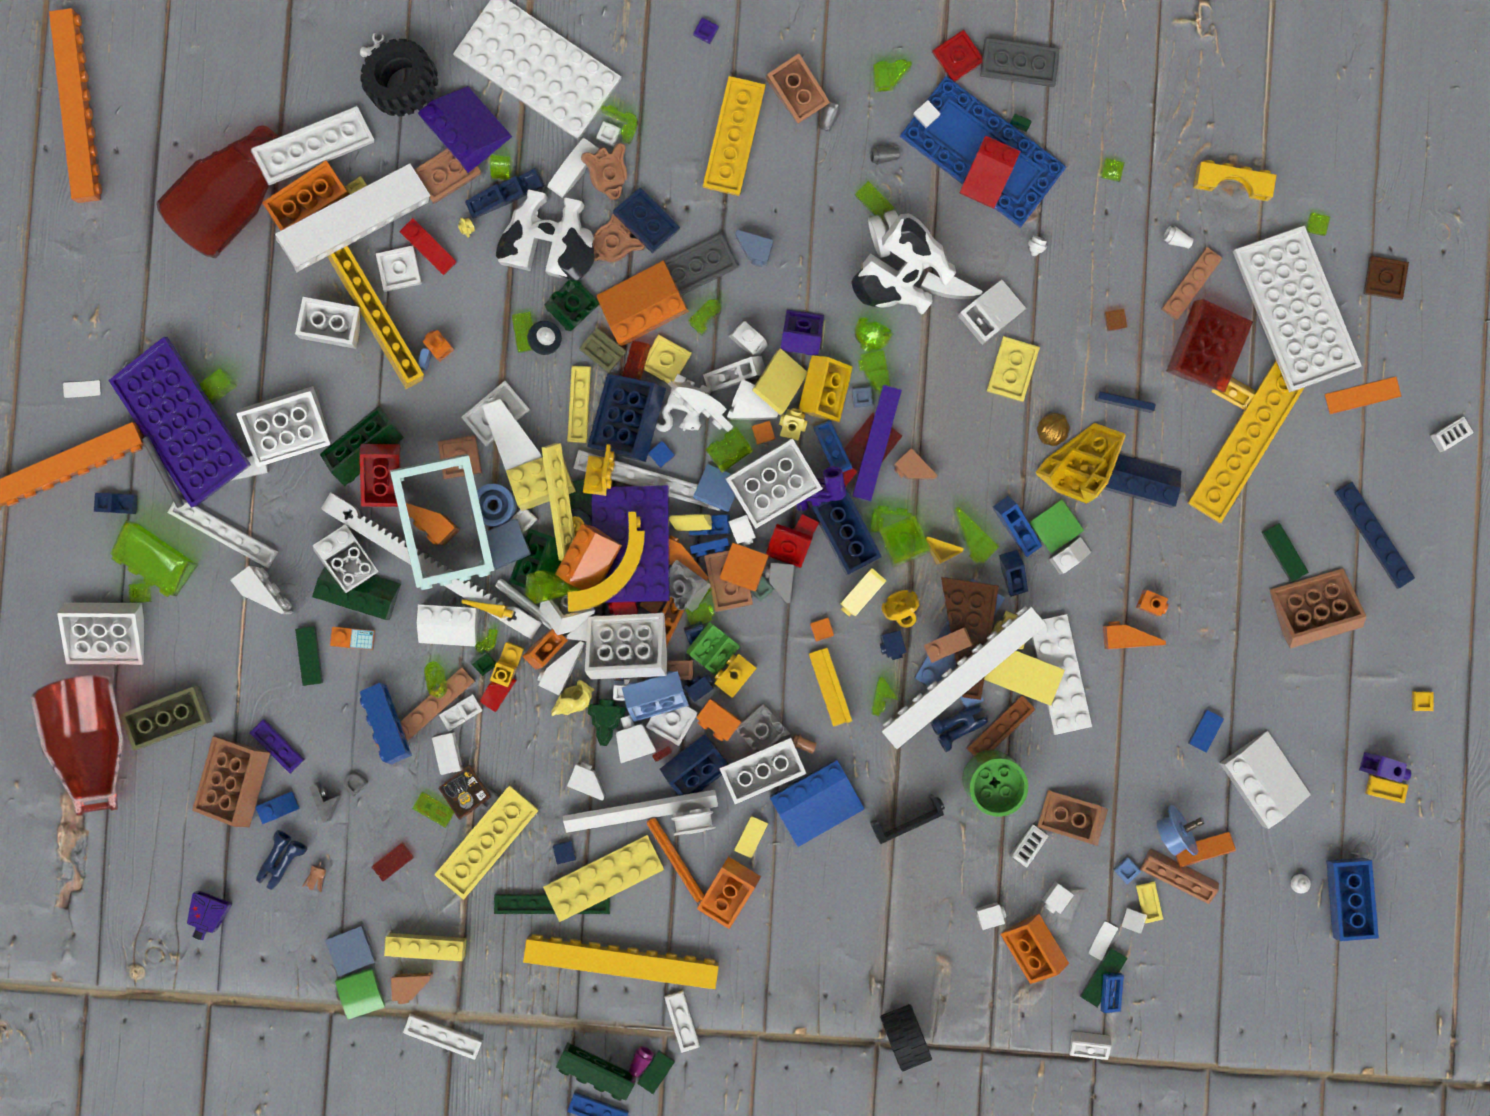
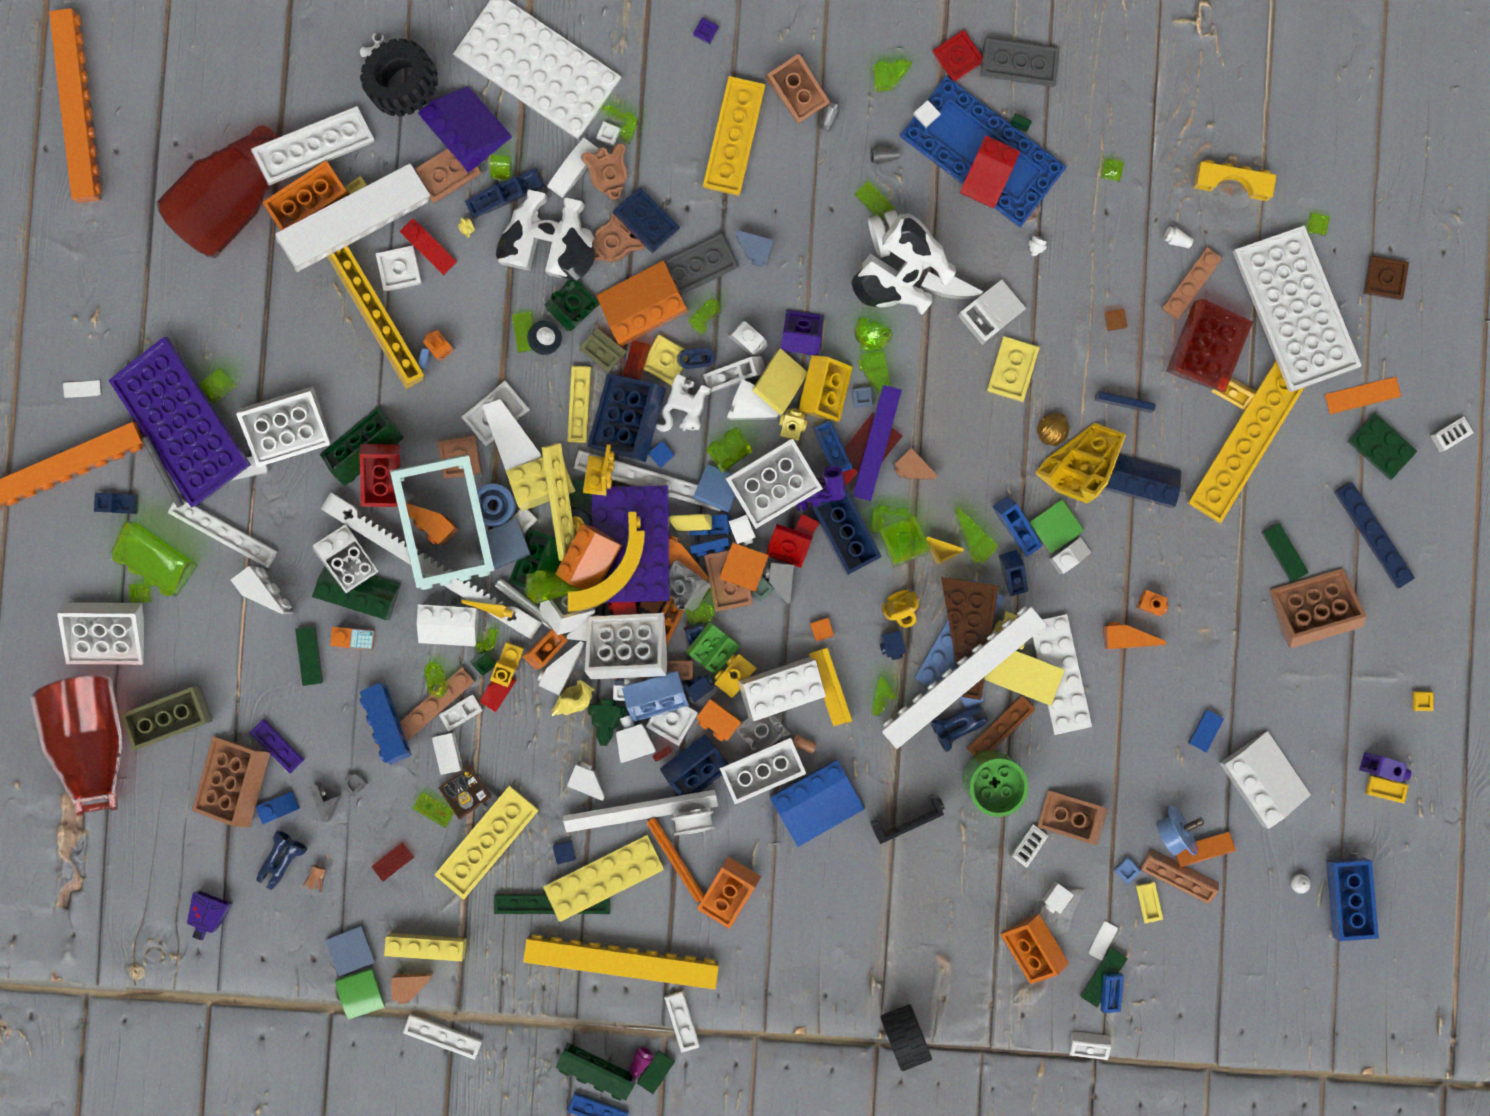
white slope [295,297,360,349] -> none
white slope [668,381,733,432] -> none
light yellow slope [734,815,768,858] -> none
orange tile [751,421,775,445] -> none
light yellow slope [840,568,886,617] -> none
nougat slope [924,628,973,663] -> none
white brick [975,902,1006,930] -> none
white tile [1121,908,1147,933] -> none
none -> dark blue plate [677,347,715,369]
none -> white brick [738,657,826,721]
none -> dark green plate [1347,413,1418,480]

